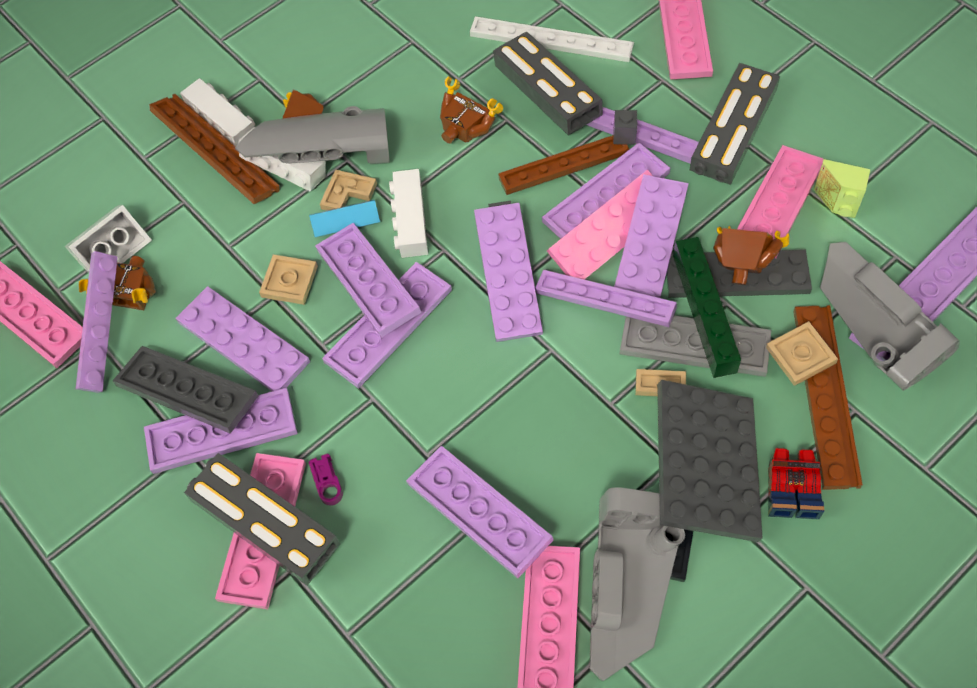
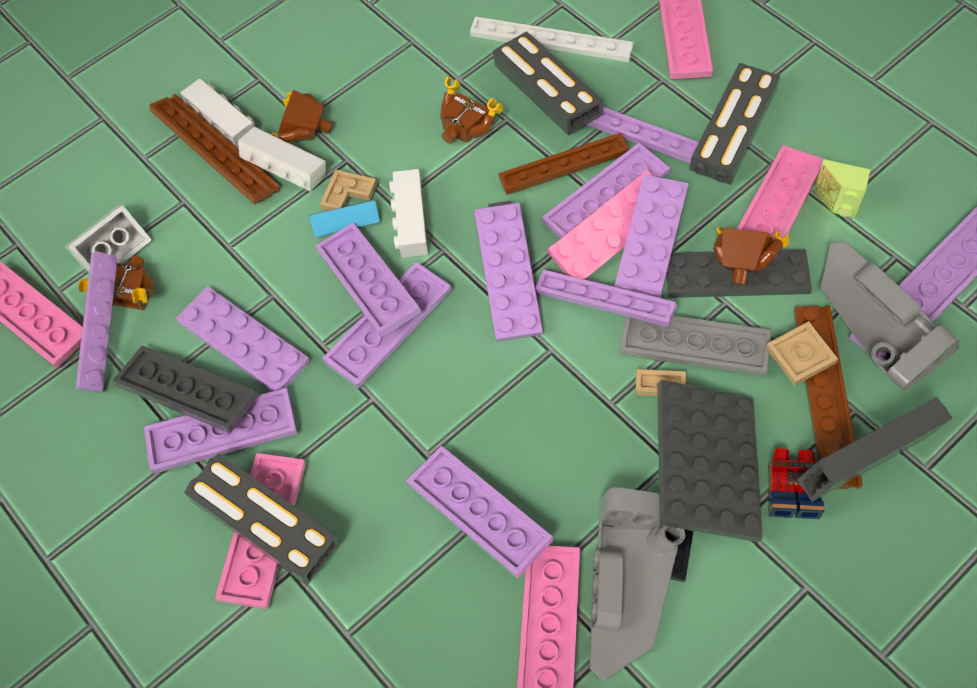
light grey panel [235,106,390,164] -> none
tan plate [259,254,318,305] -> none
magenta piece [309,454,343,506] -> none
dark grey brick [613,110,637,145] -> none
dark green brick [673,237,741,378] -> none
none -> dark grey brick [797,397,953,502]

